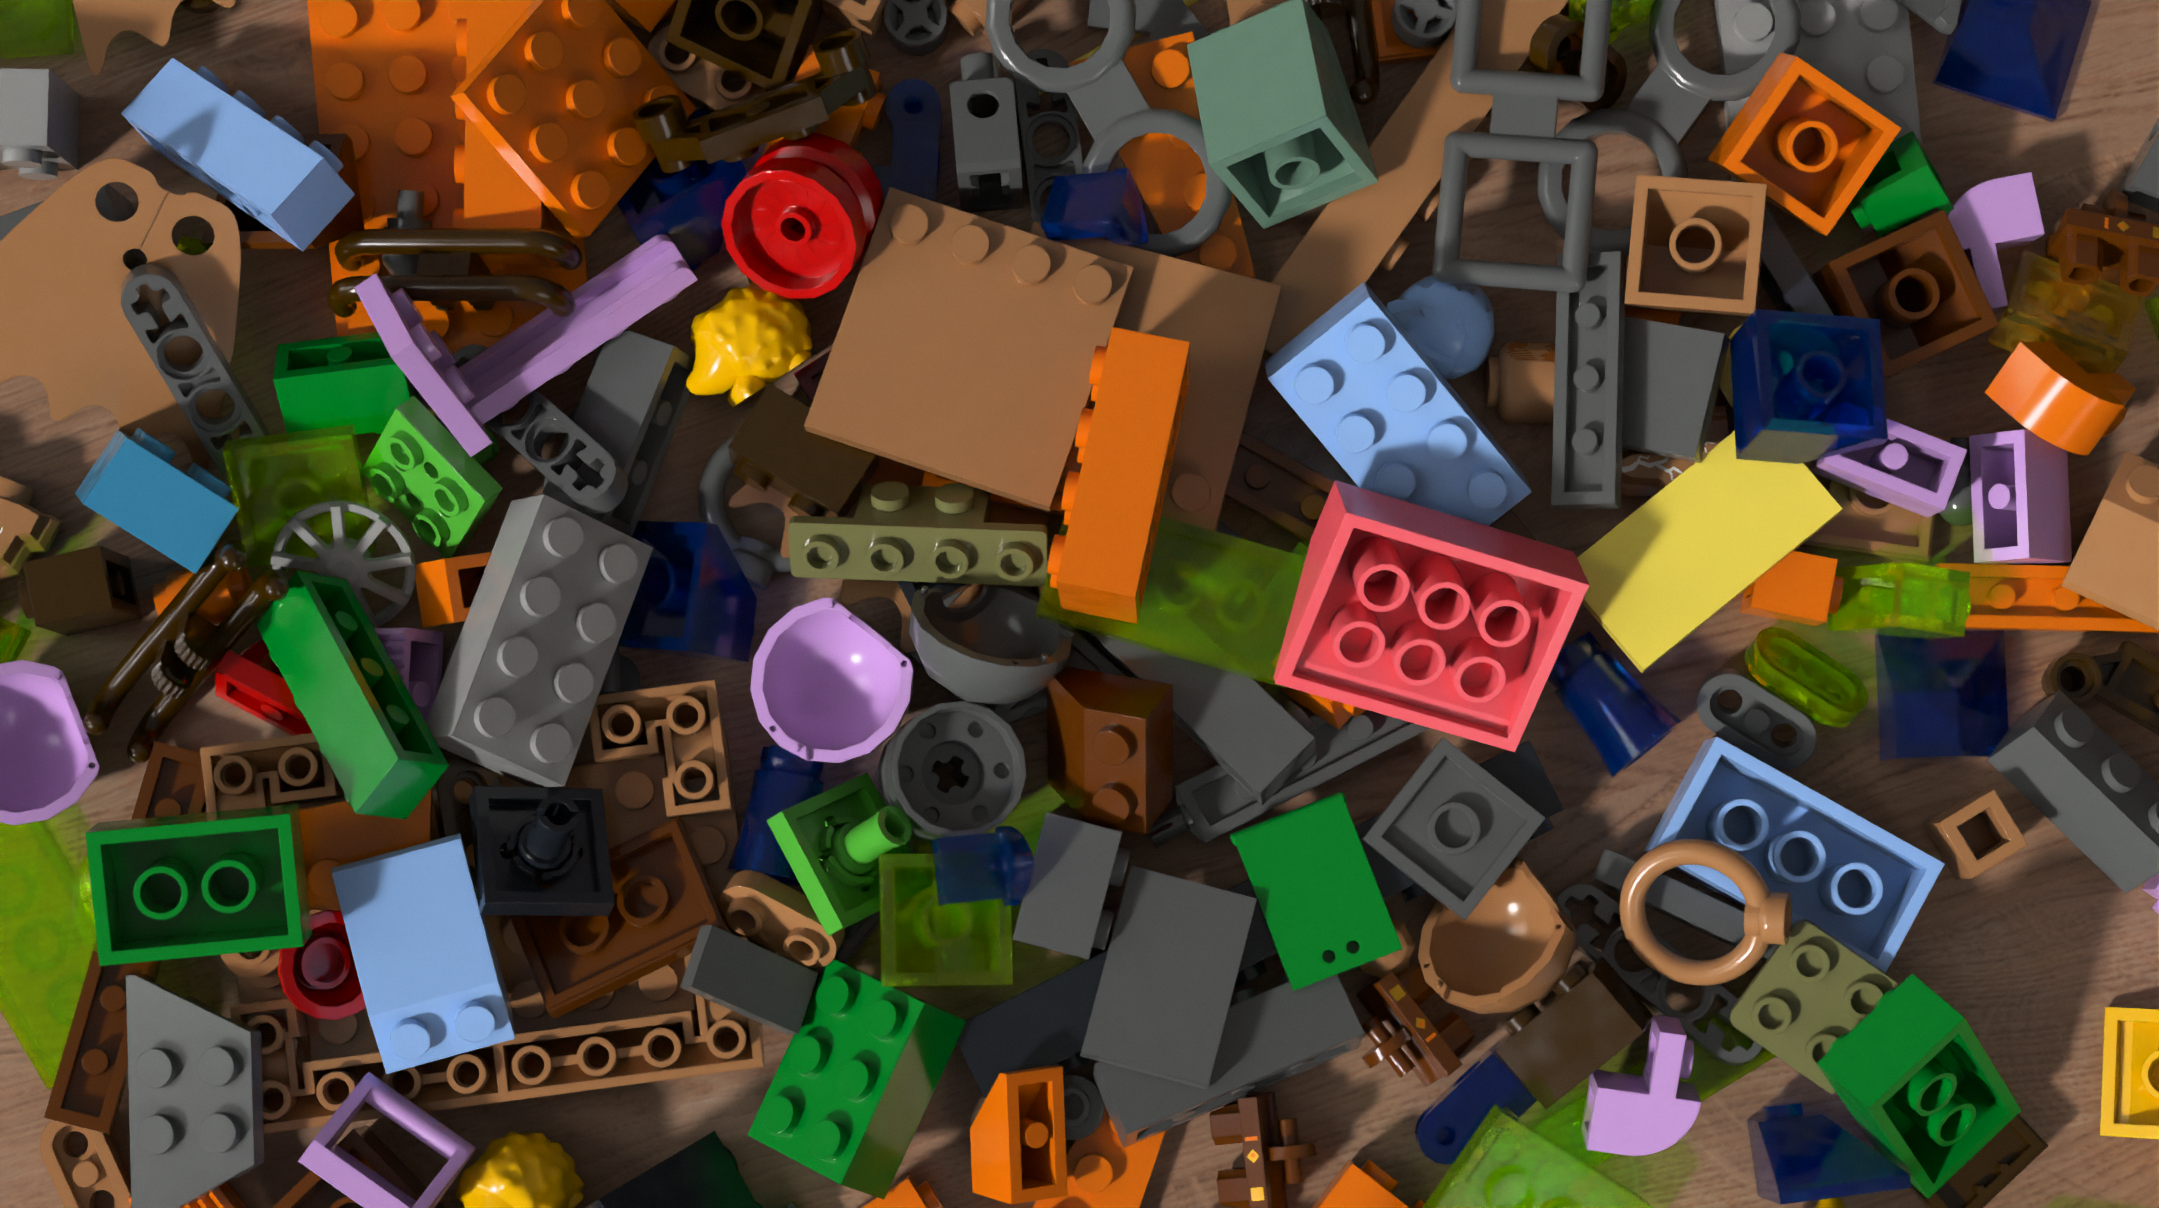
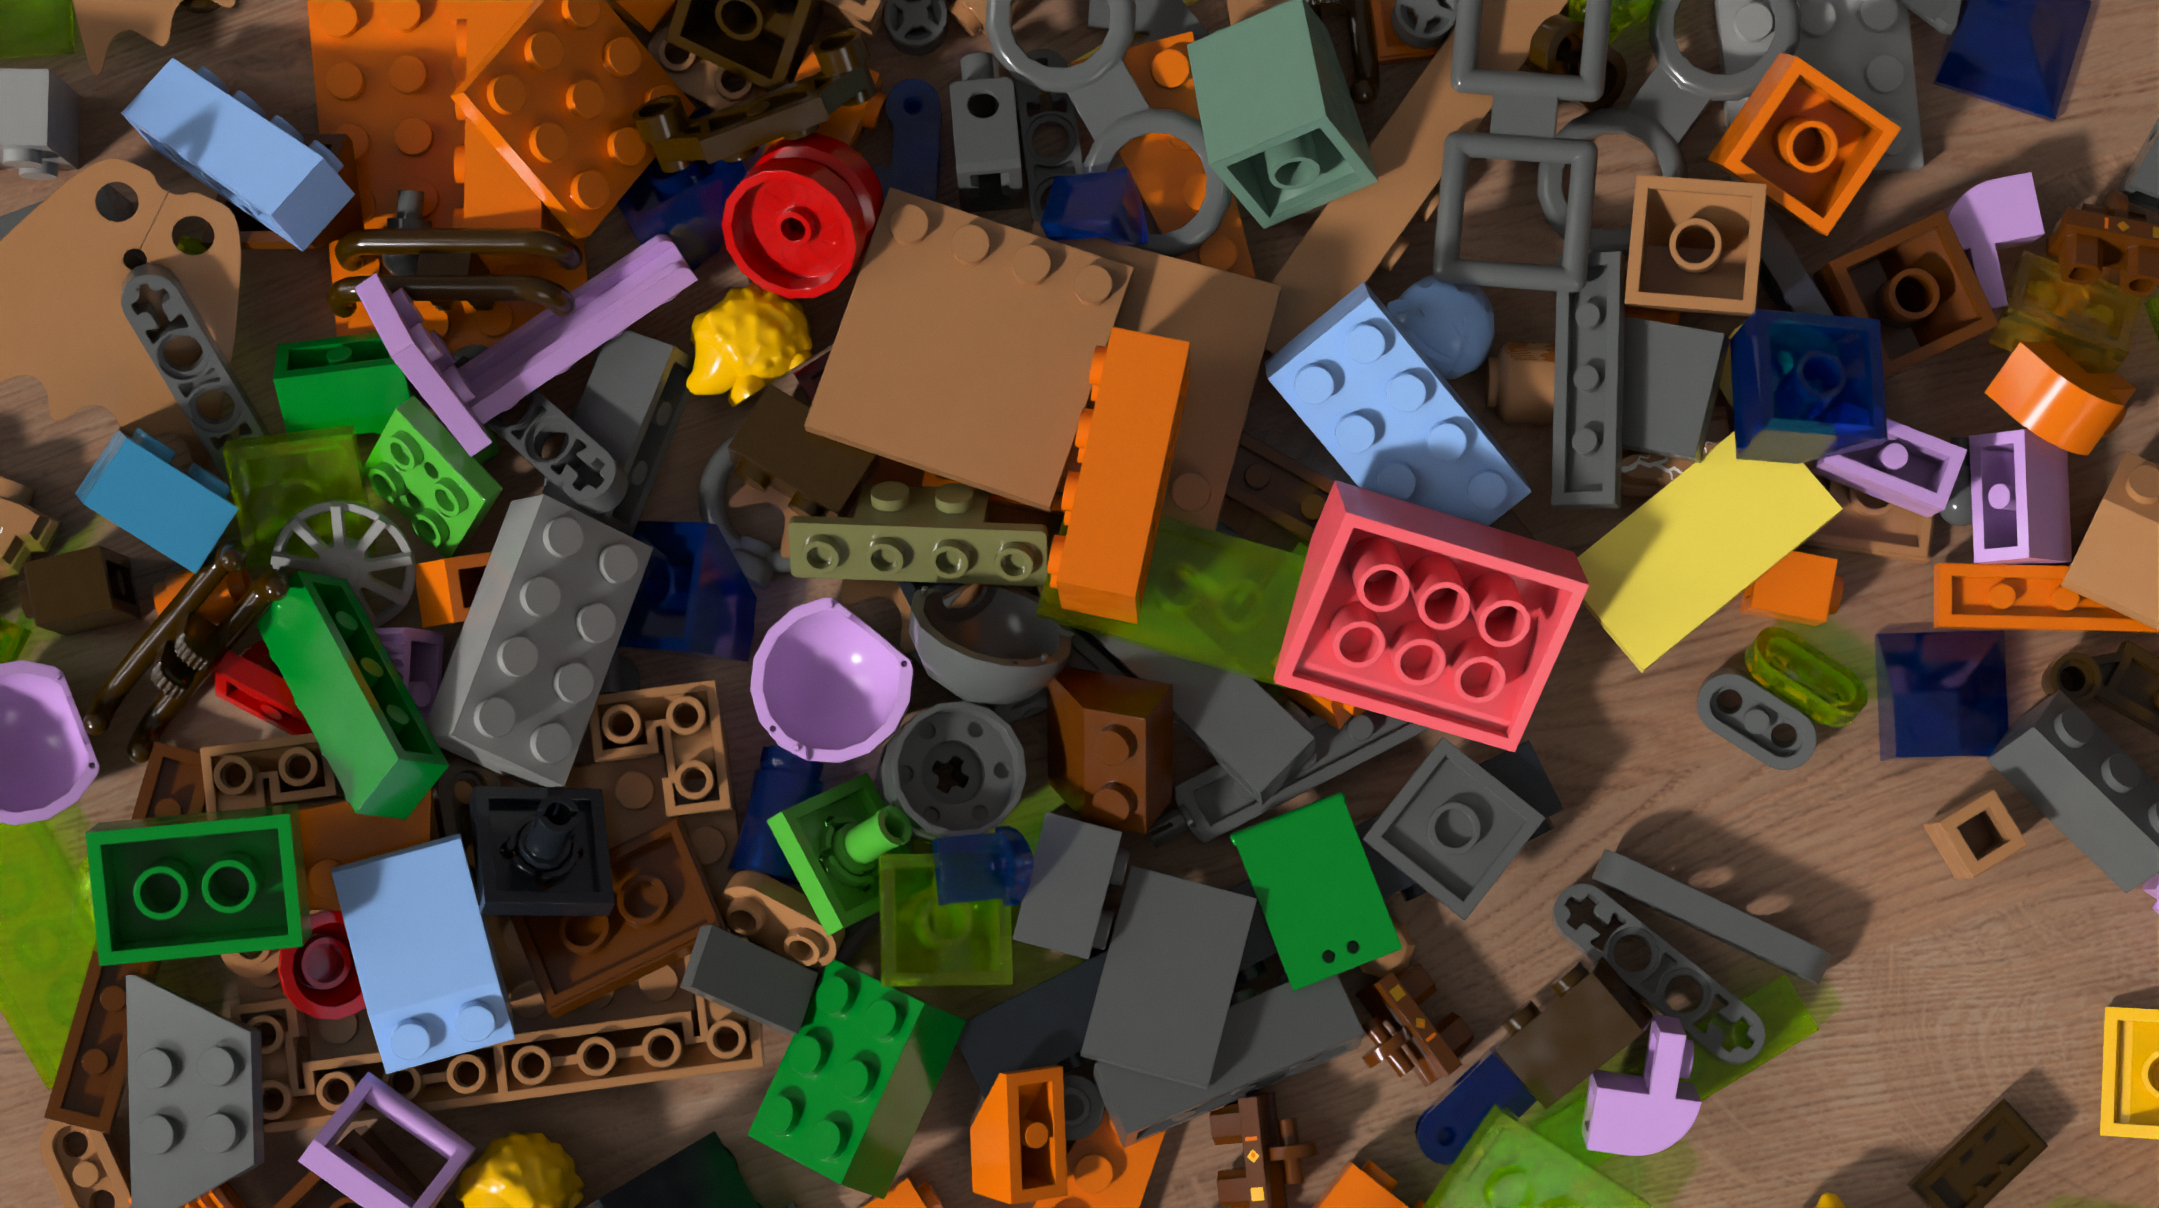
medium nougat cylinder [1418,857,1576,1014] -> none
clear blue plant [1547,632,1682,778] -> none
medium nougat piece [1619,839,1792,986] -> none
light blue brick [1644,736,1945,973] -> none
olive bracket [1730,919,1905,1095] -> none
clear blue slope [1747,1101,1911,1205] -> none
green brick [1817,973,2022,1199] -> none
clear neon green slope [1827,562,1971,639] -> none
green brick [1848,131,1954,237] -> none

